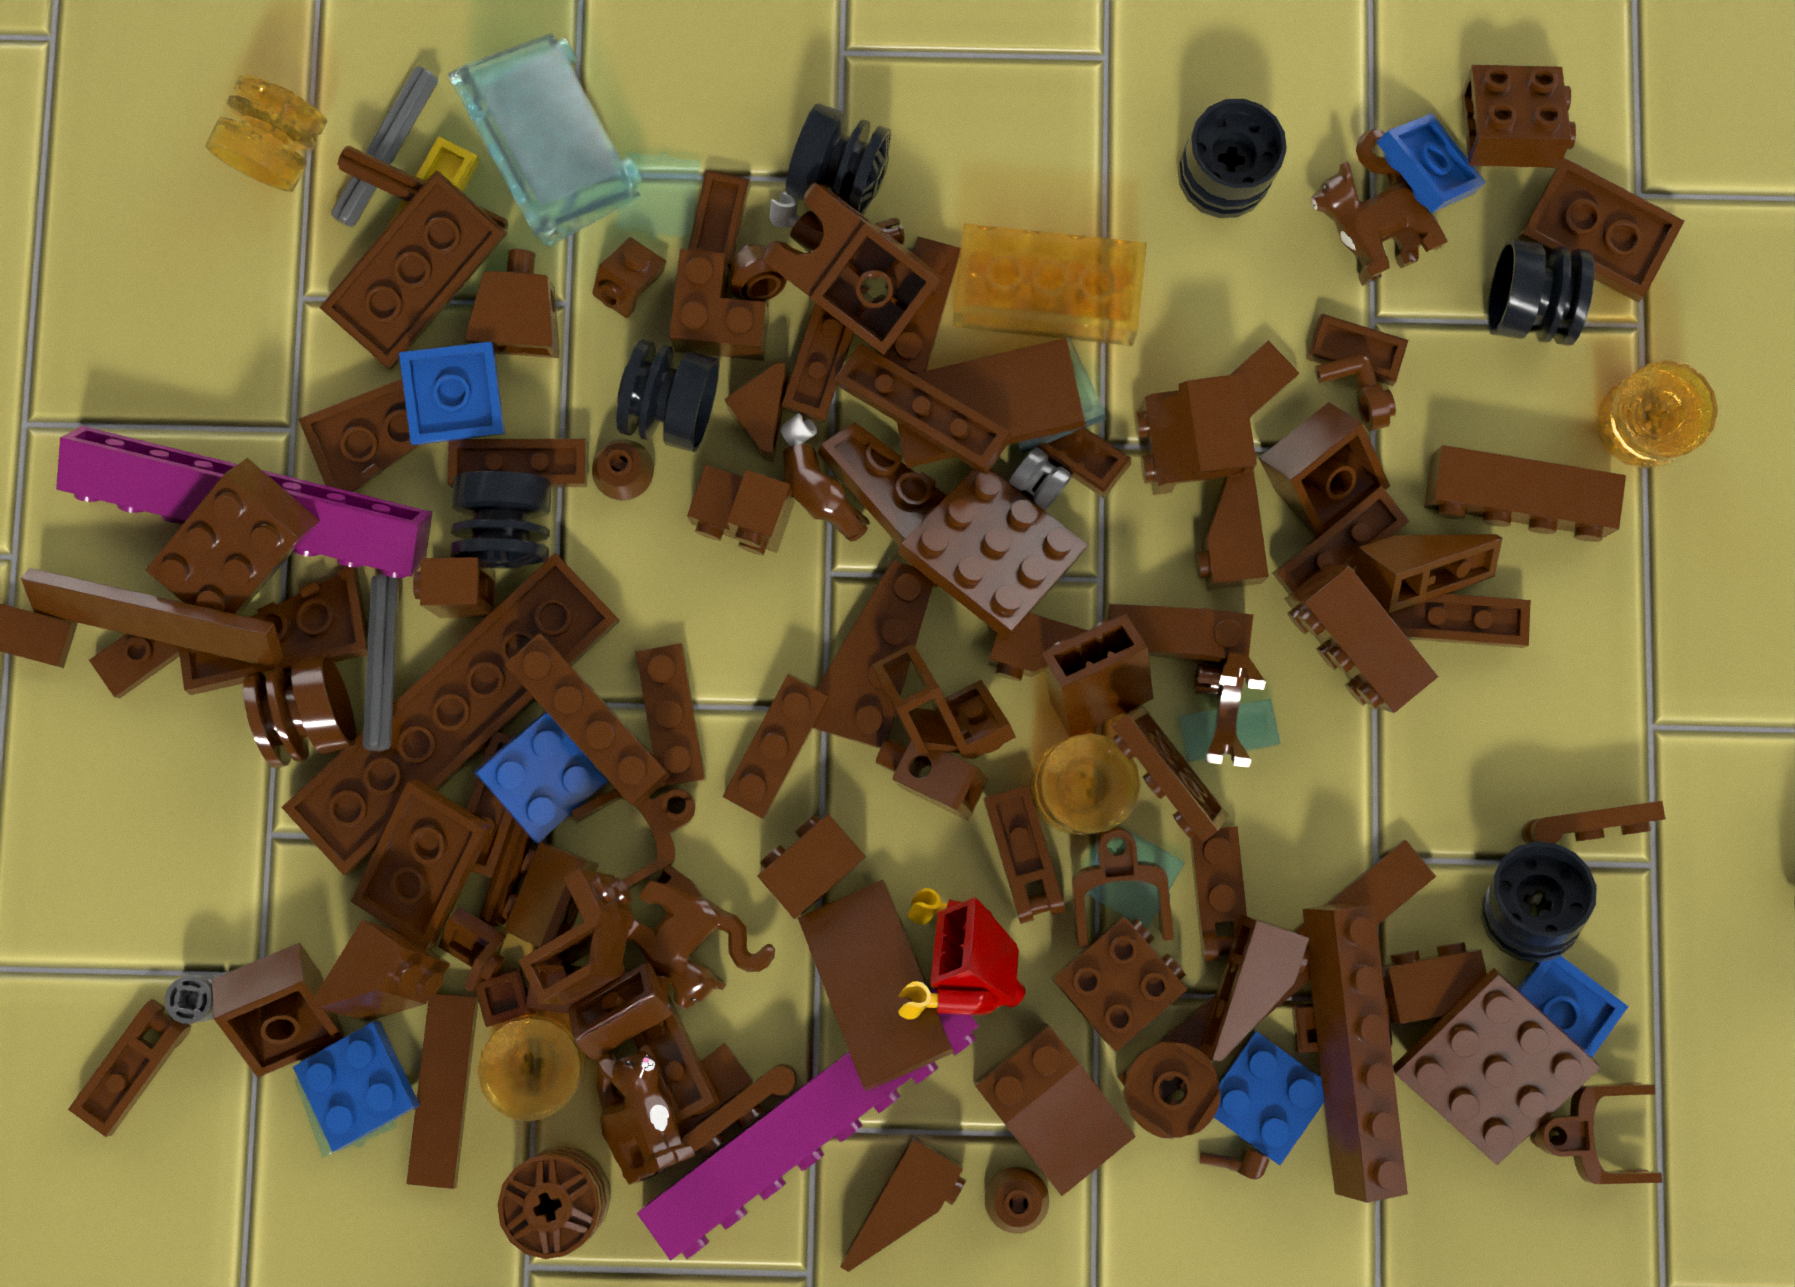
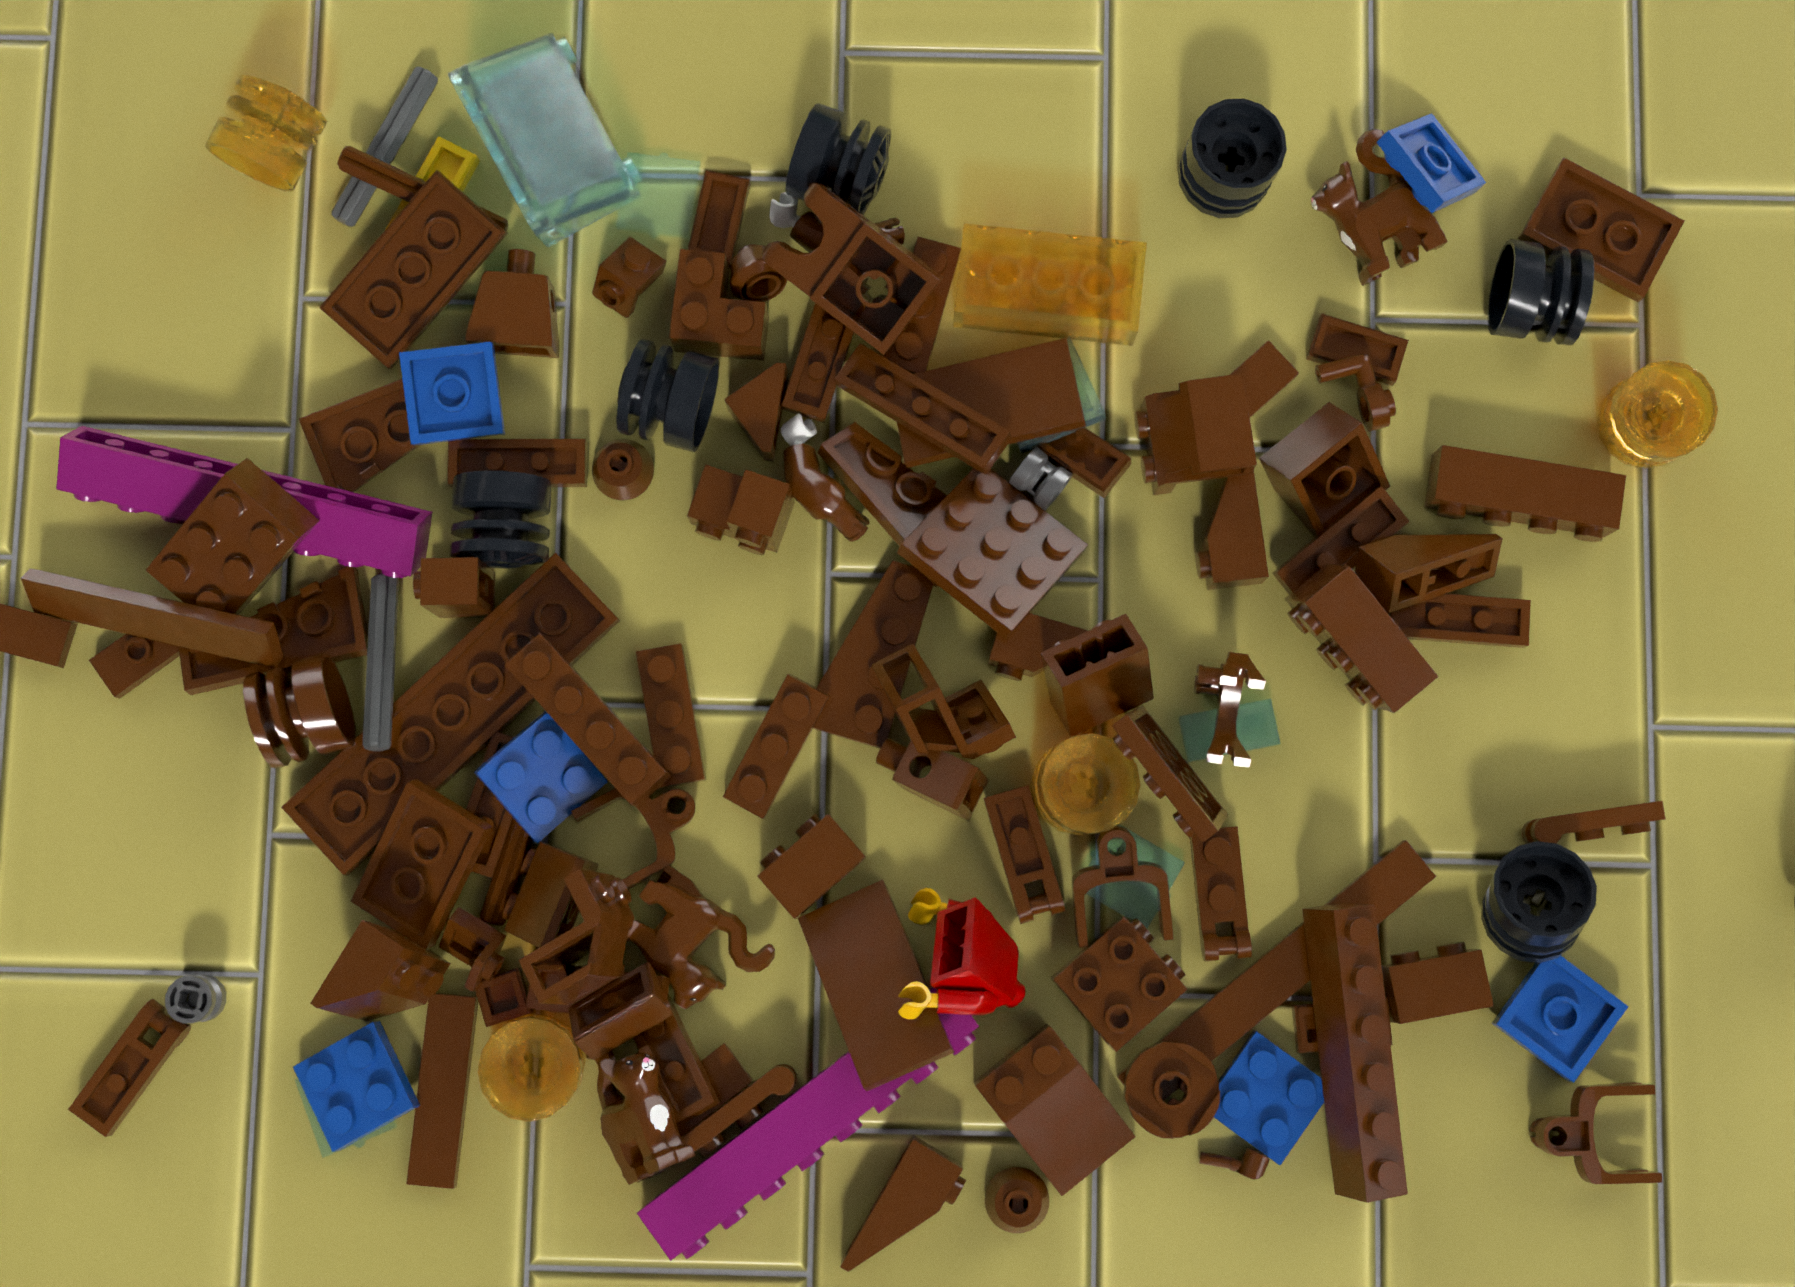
reddish brown slope [212,942,345,1077] -> none
reddish brown wheel [497,1146,611,1259] -> none
reddish brown slope [1107,604,1254,665] -> none
reddish brown slope [1199,914,1309,1062] -> none
reddish brown plate [1393,968,1601,1165] -> none
reddish brown brick [1461,65,1576,168] -> none

